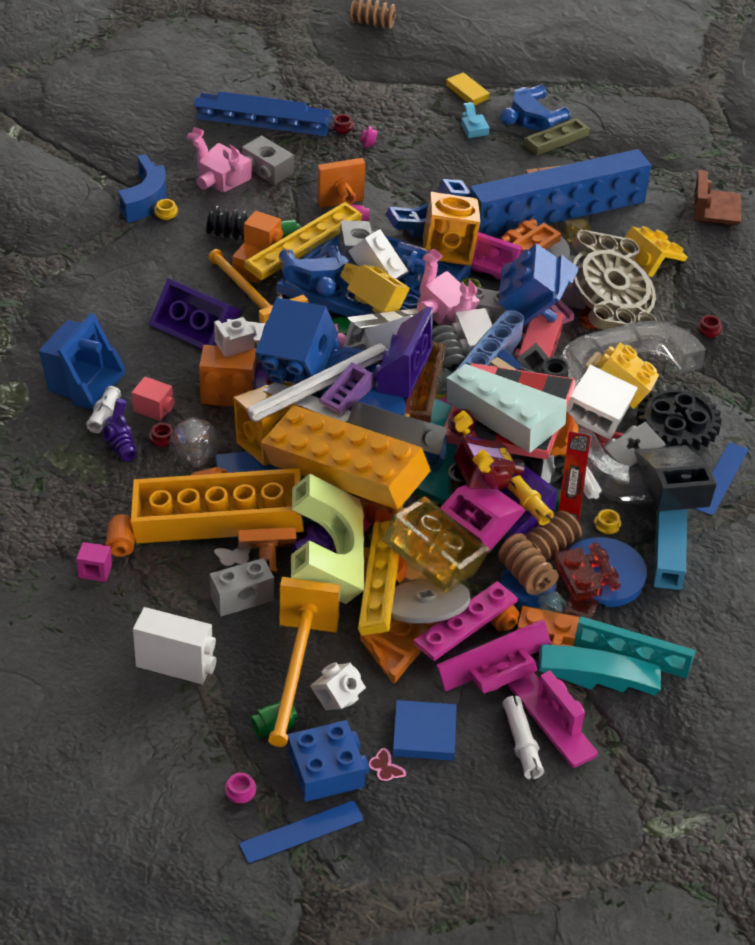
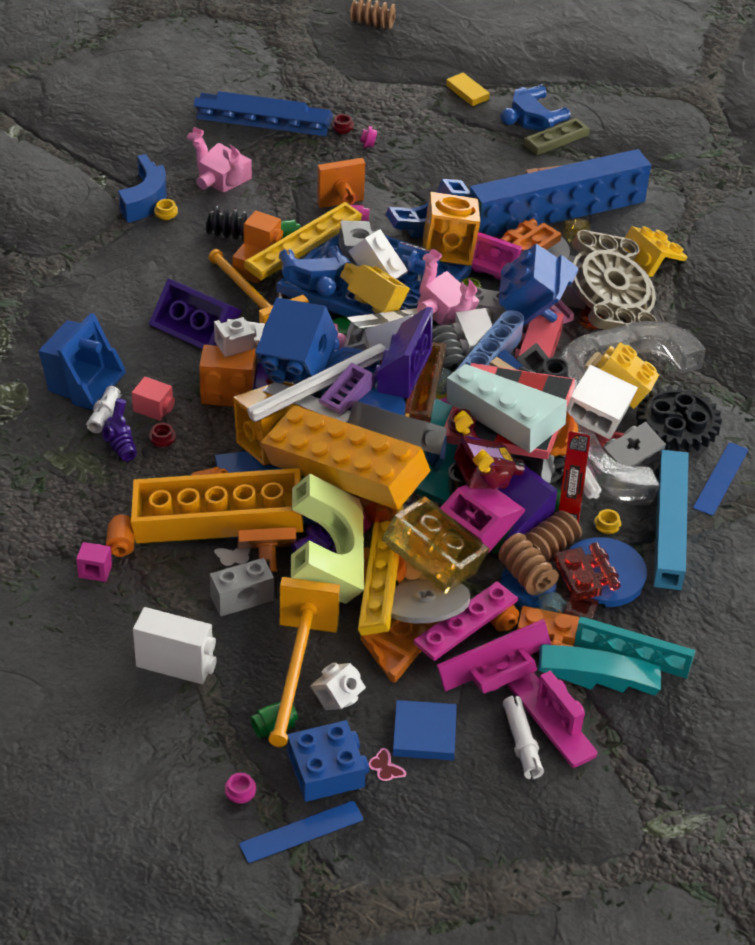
clear plant [169,418,220,467] -> none
light grey brick [242,136,294,185] -> none
medium azure plate [461,102,490,138] -> none
yellow pin [507,476,554,525] -> none
black slope [634,446,717,512] -> none
copper bracket [694,170,741,225] -> none
dark red plate [697,315,722,338] -> none

